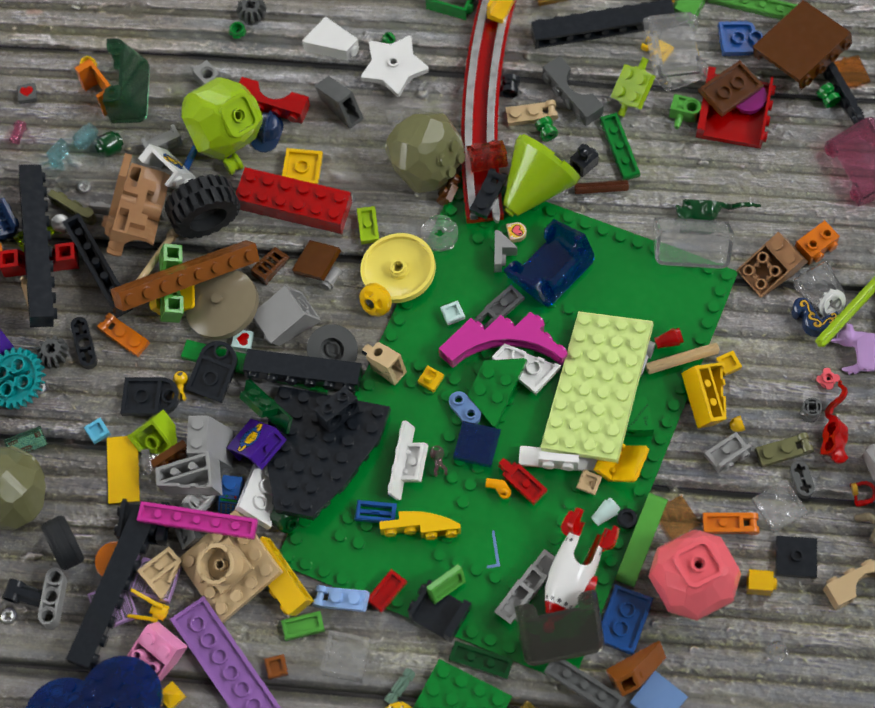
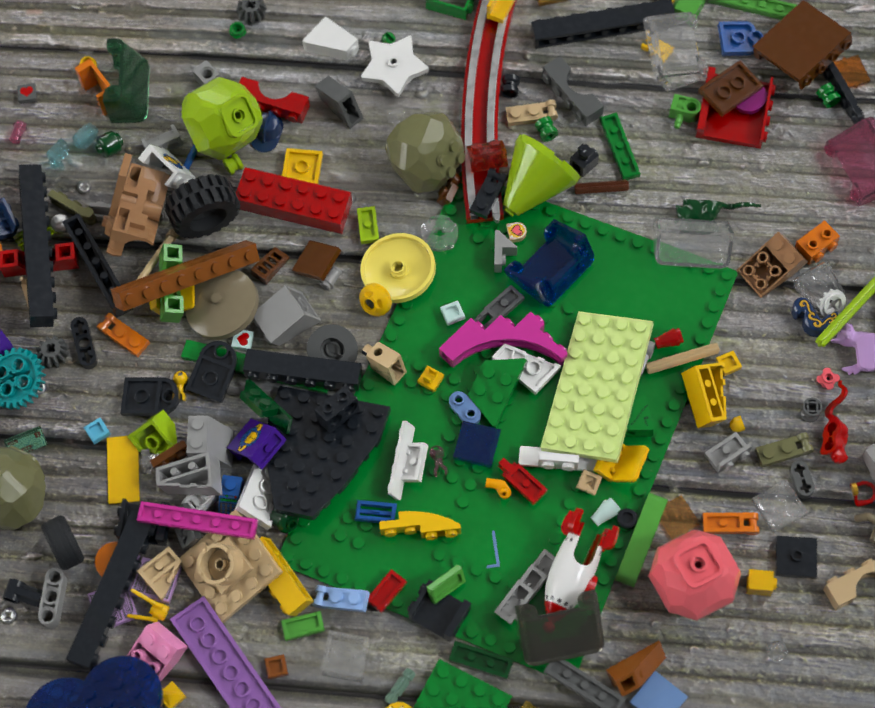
blue tile [595,584,654,655] -> none
lime plate [610,57,656,117] -> none

